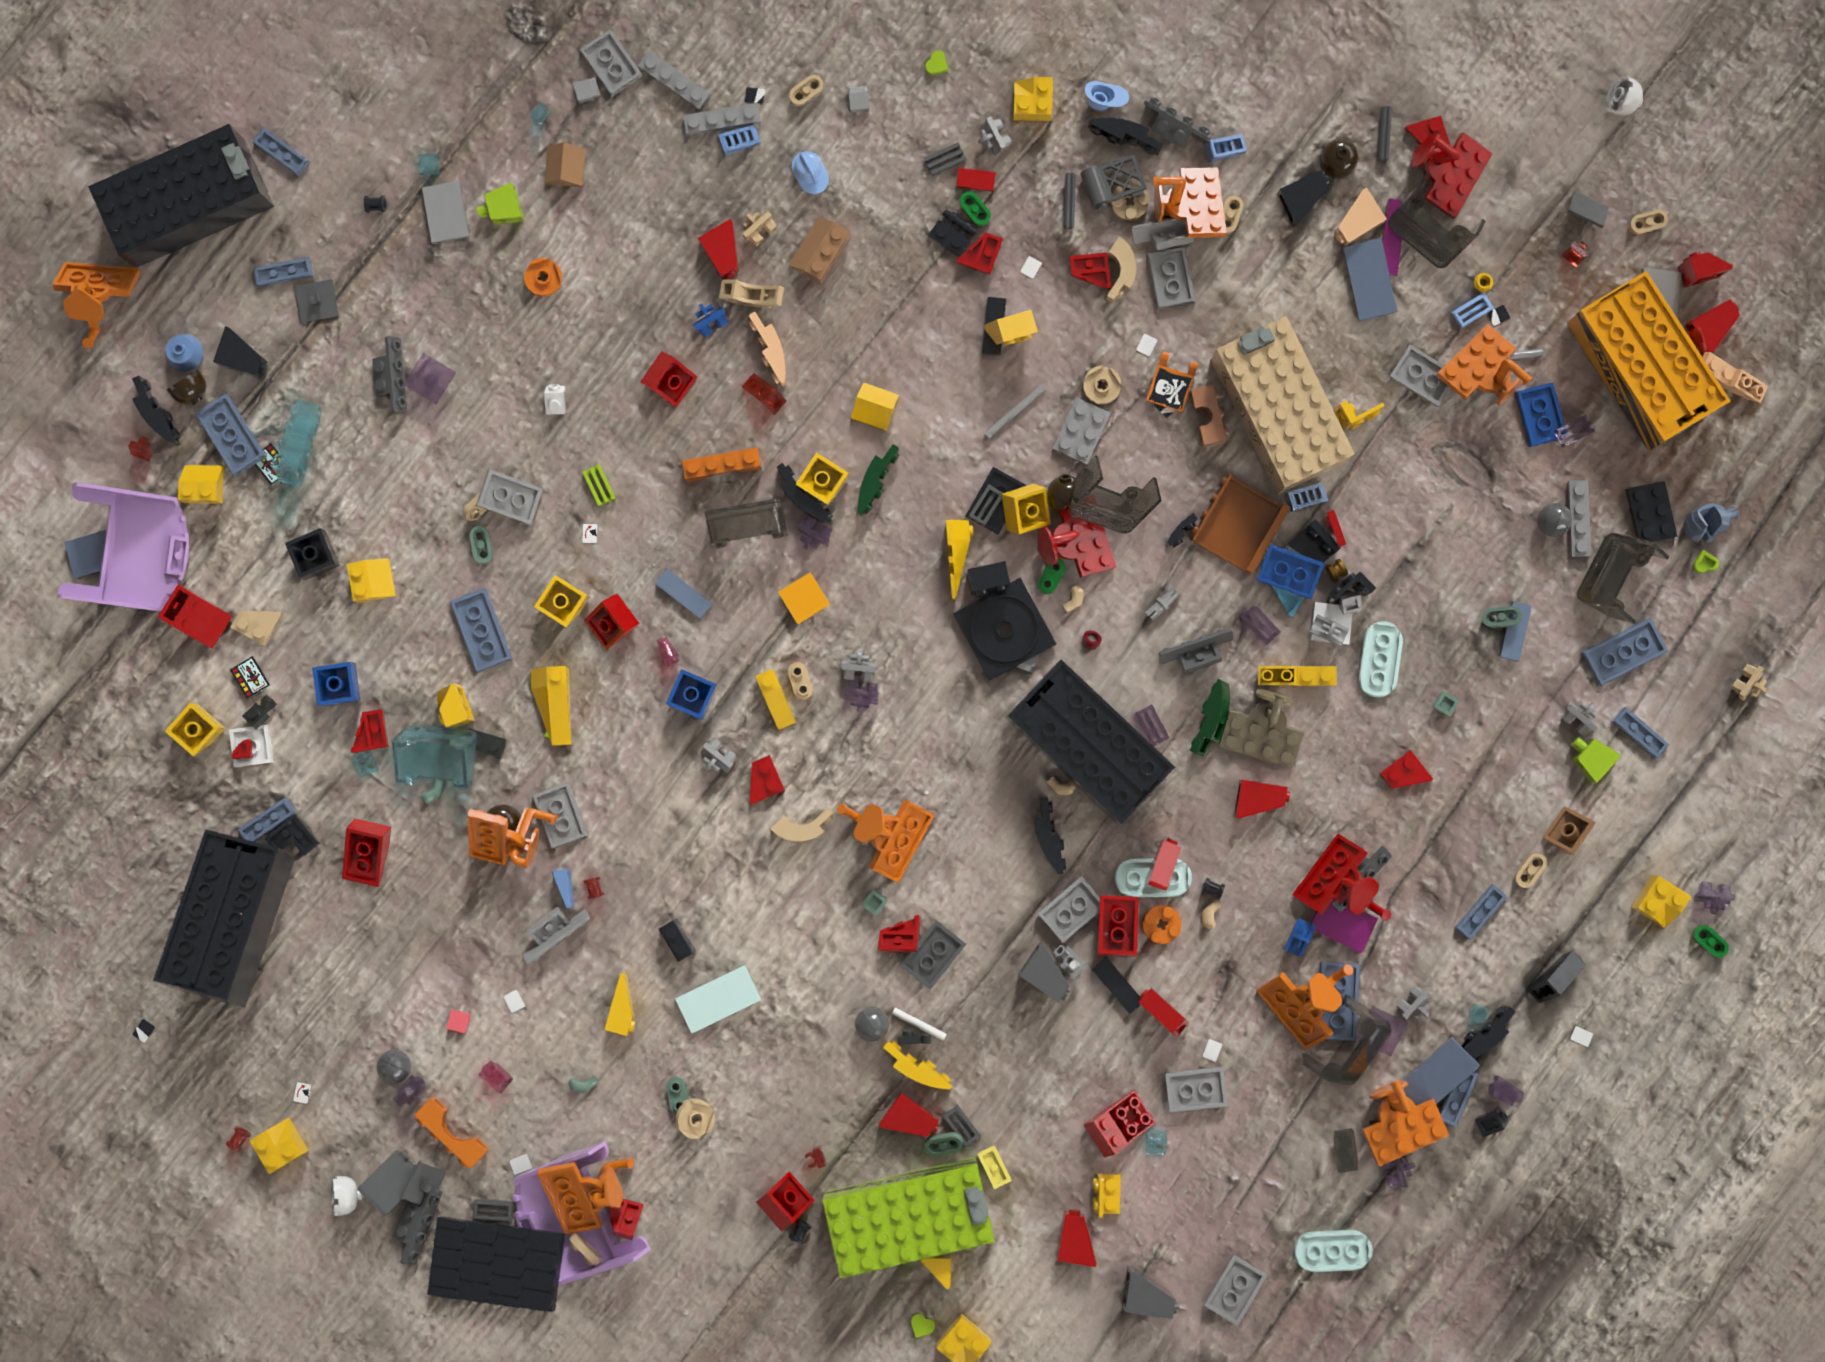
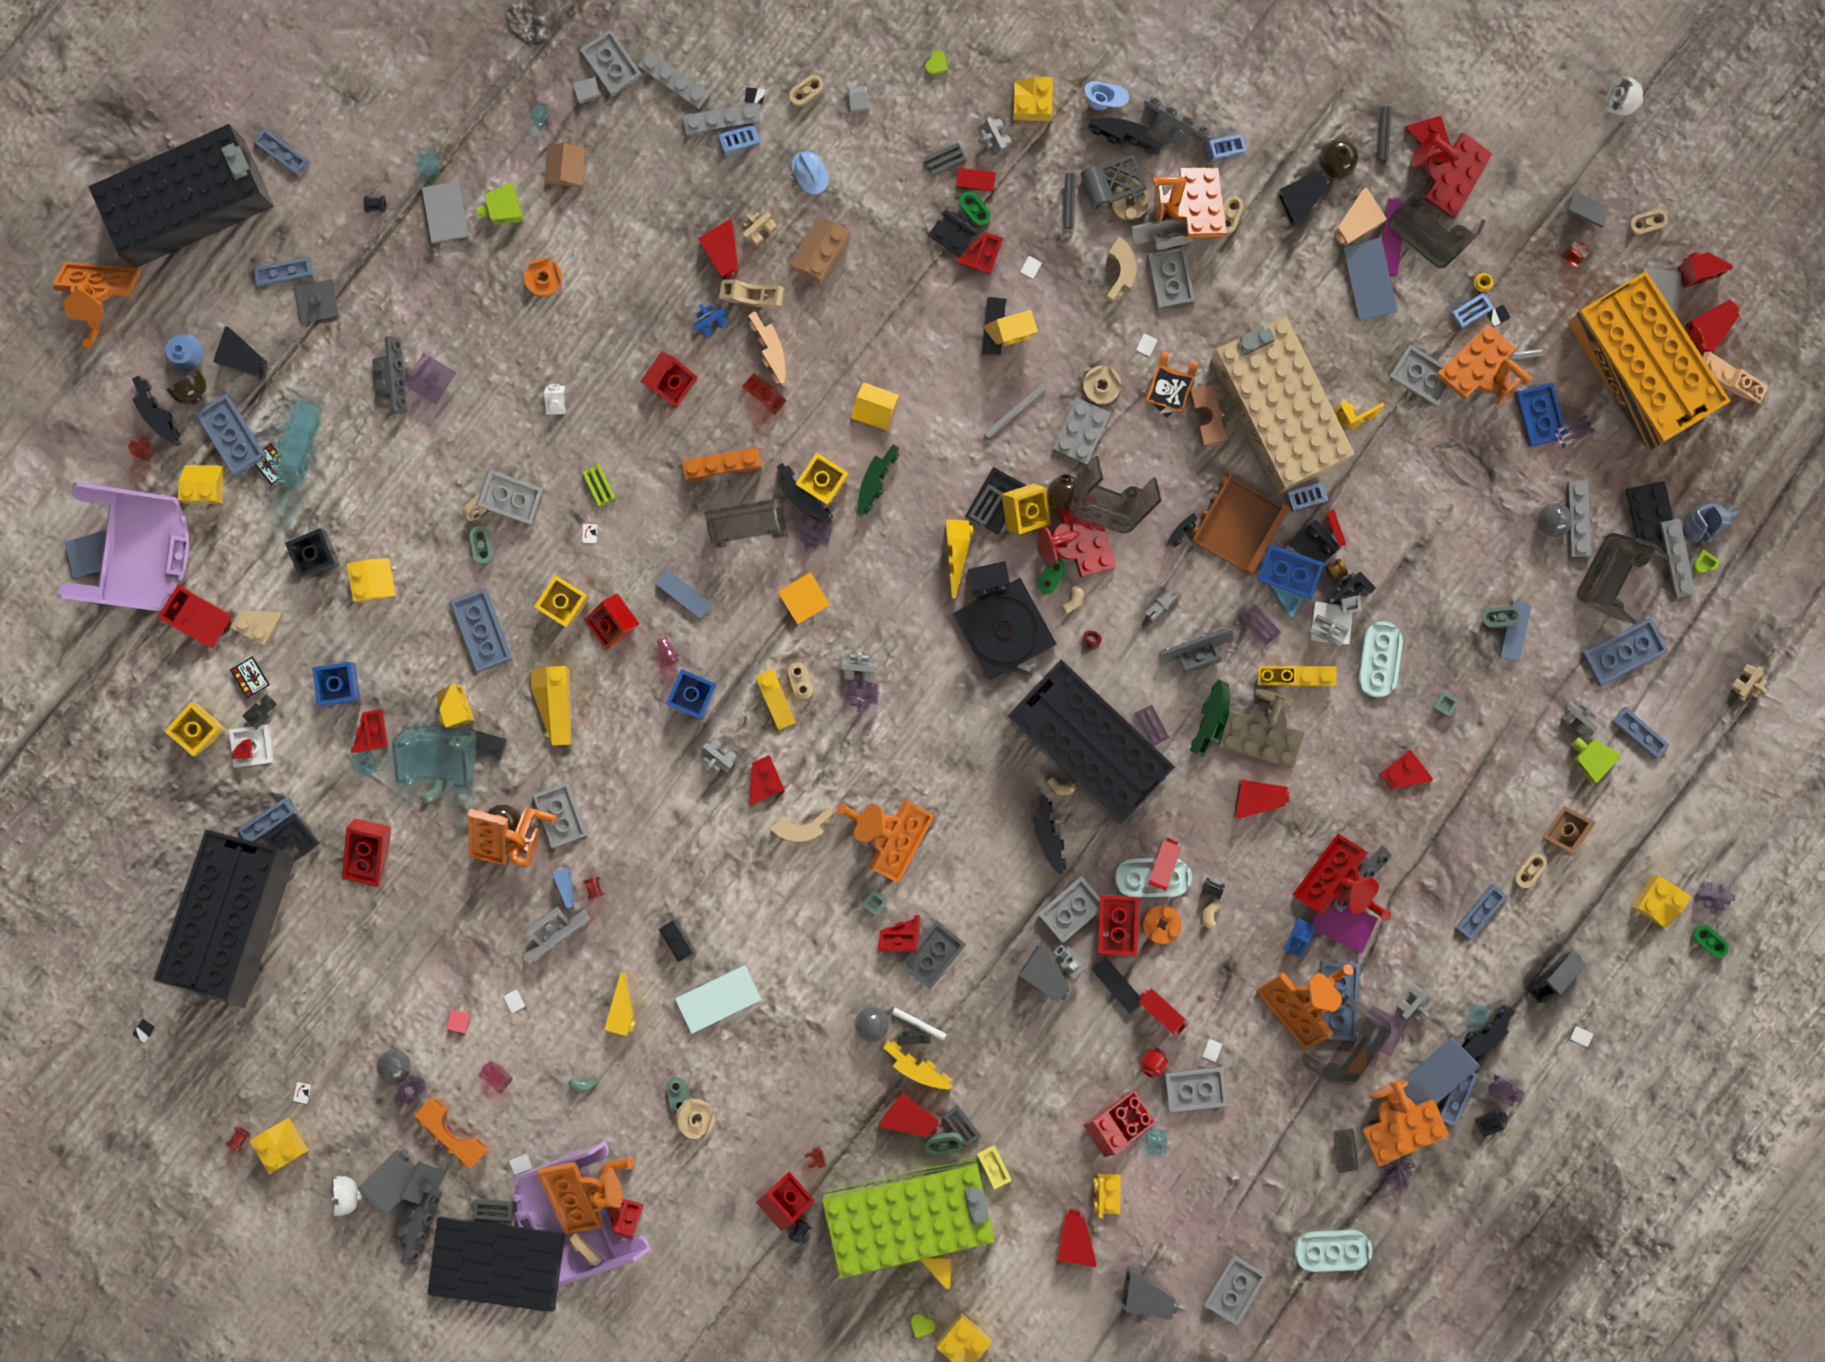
red wing [1069,252,1111,290] -> none
none -> red head [1140,1048,1168,1078]
none -> light grey plate [1659,518,1696,598]

